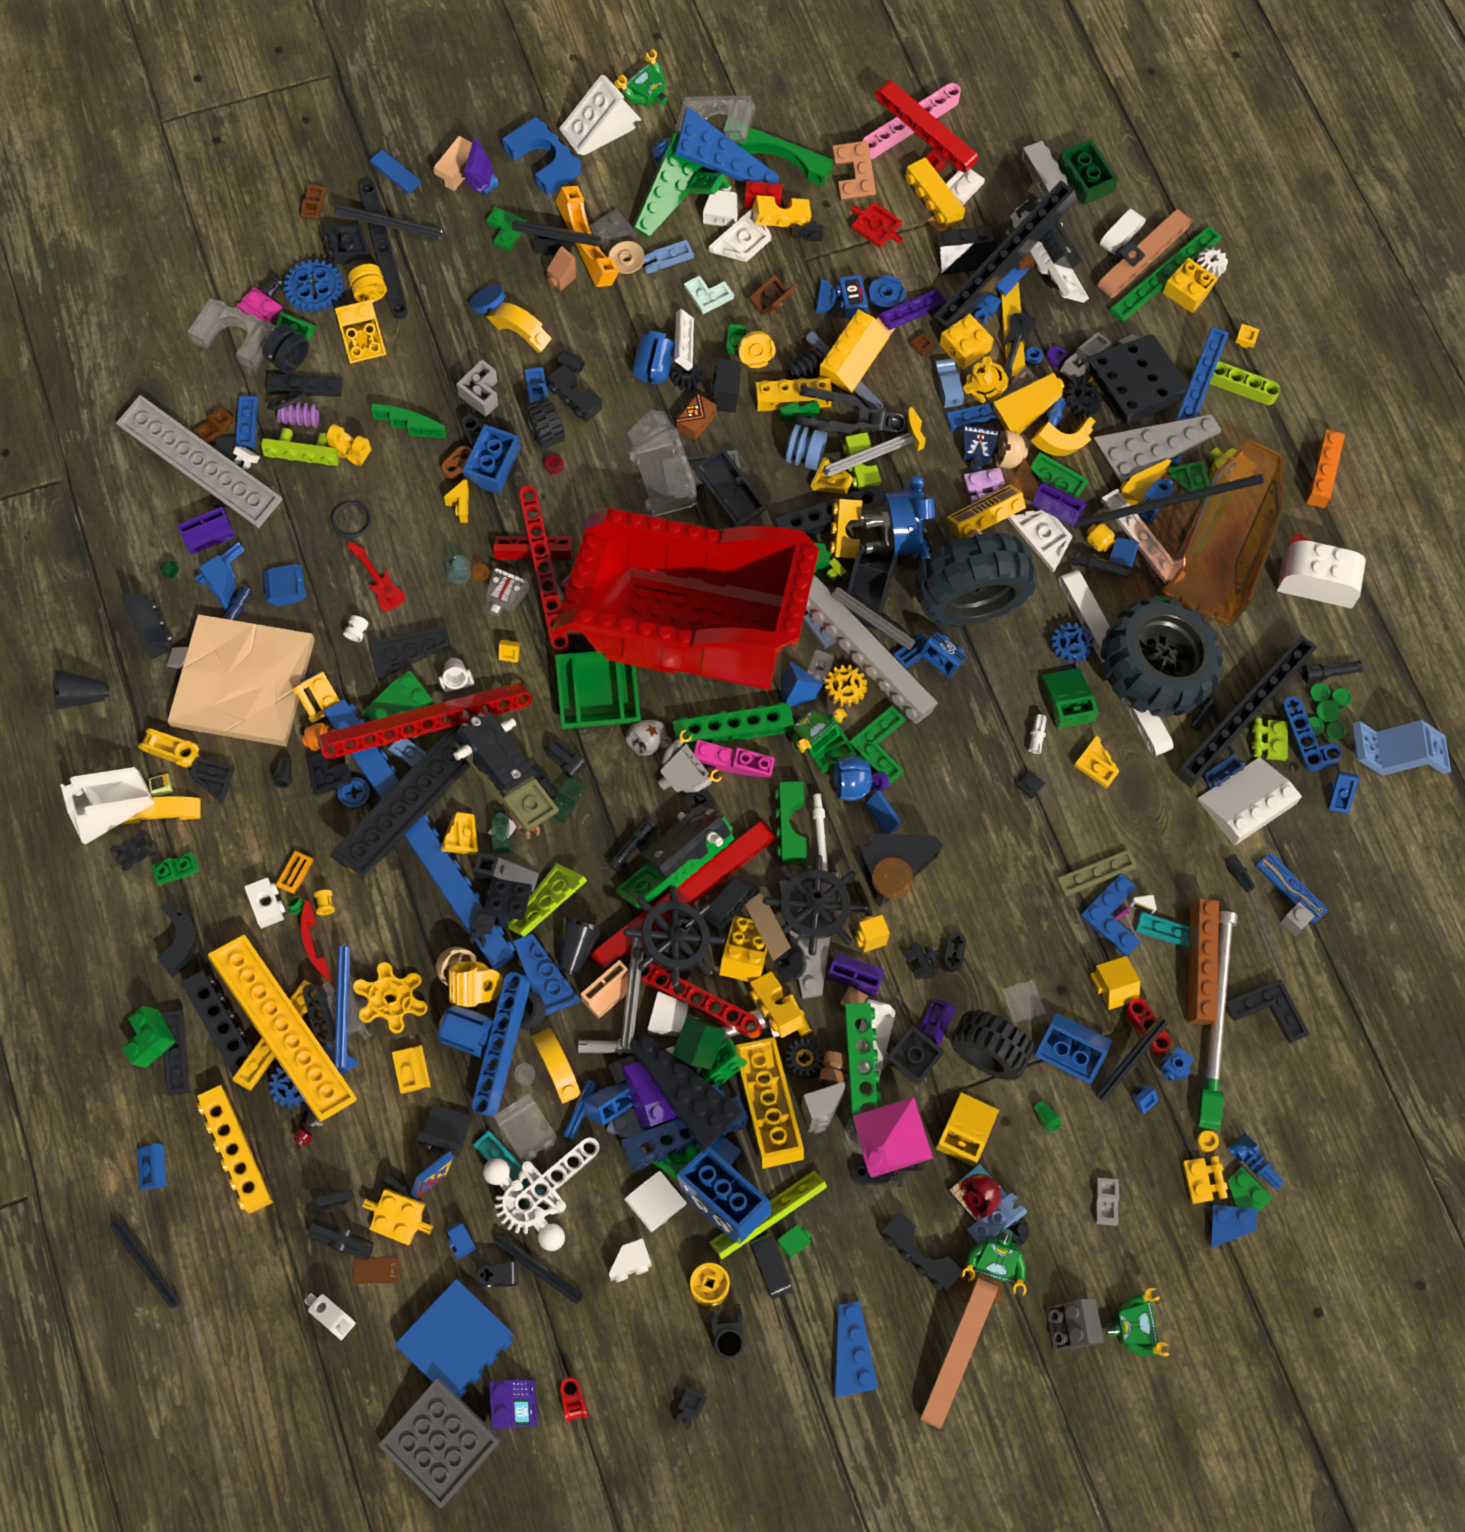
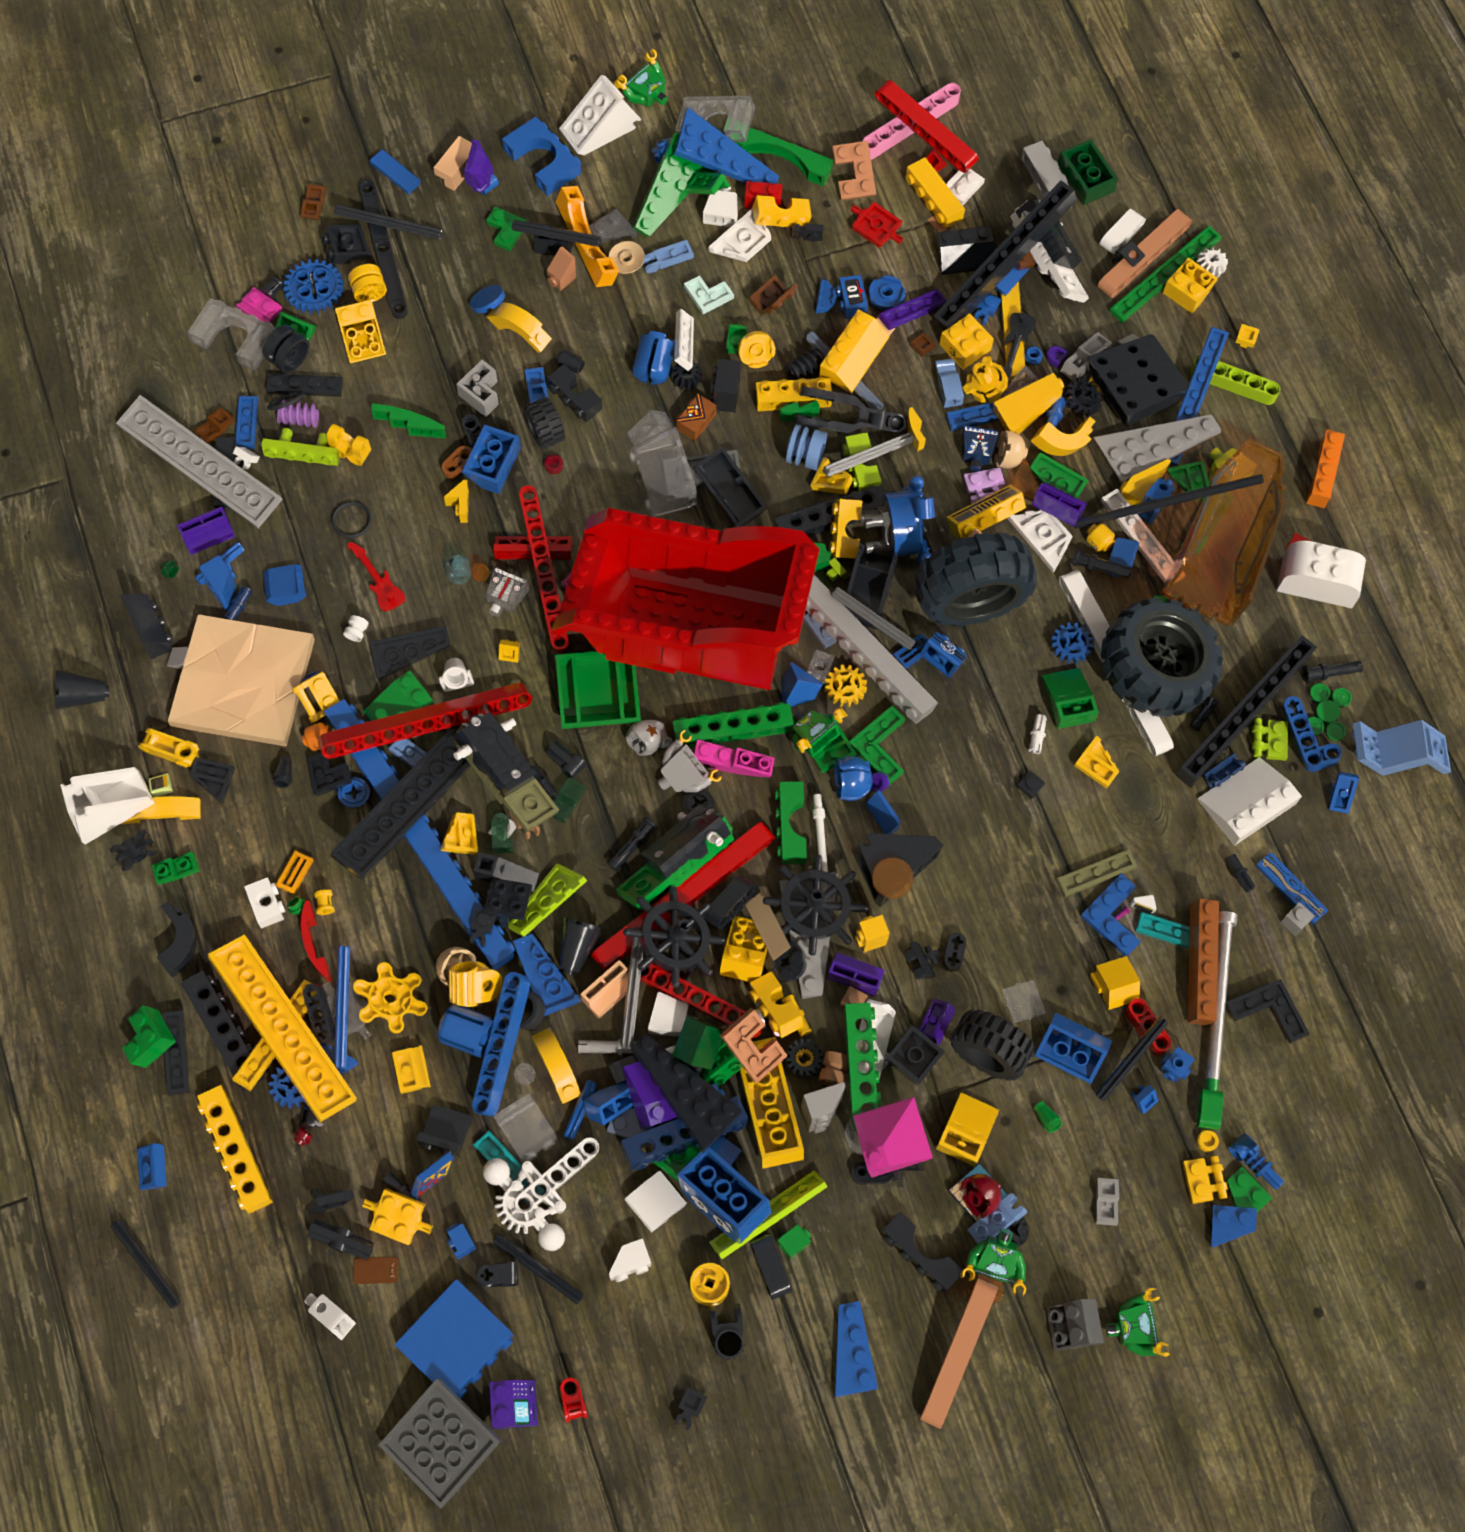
none -> nougat plate [720,1008,787,1083]

